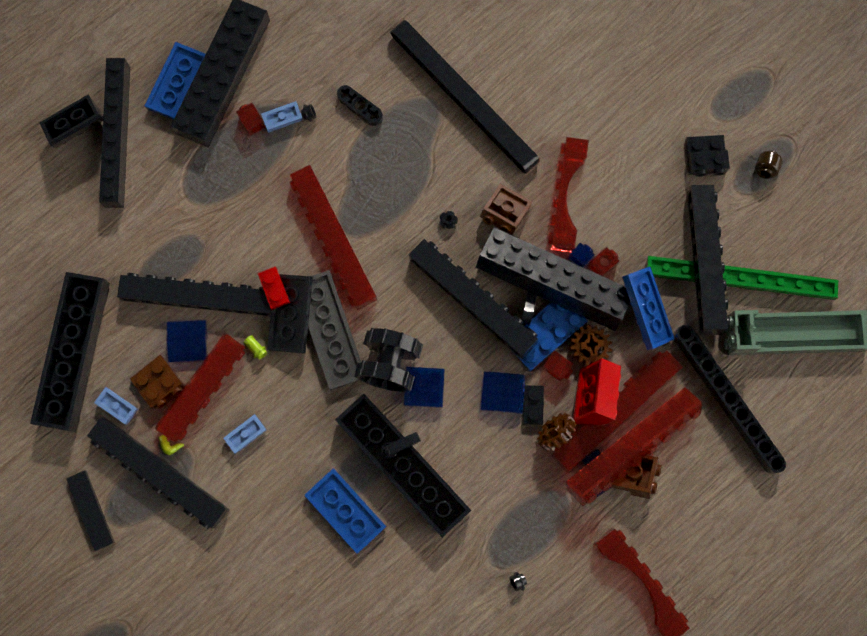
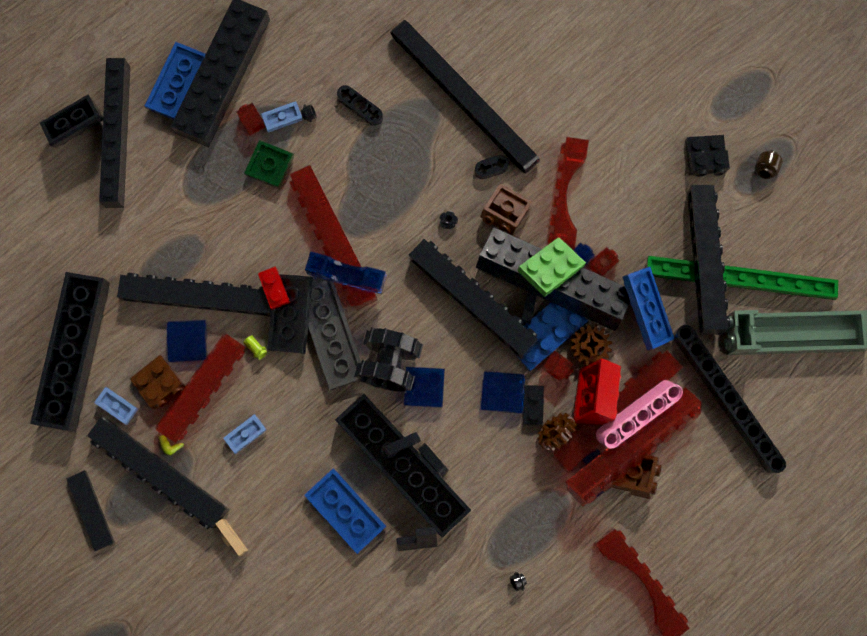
none -> tan plate [216,519,248,556]
none -> dark green plate [244,140,294,189]
none -> clear blue arch [305,251,387,295]
none -> black tile [396,527,437,551]
none -> black beam [418,443,449,477]
none -> black beam [475,155,509,179]
none -> bright green plate [517,237,586,297]
none -> bright pink beam [596,380,683,448]

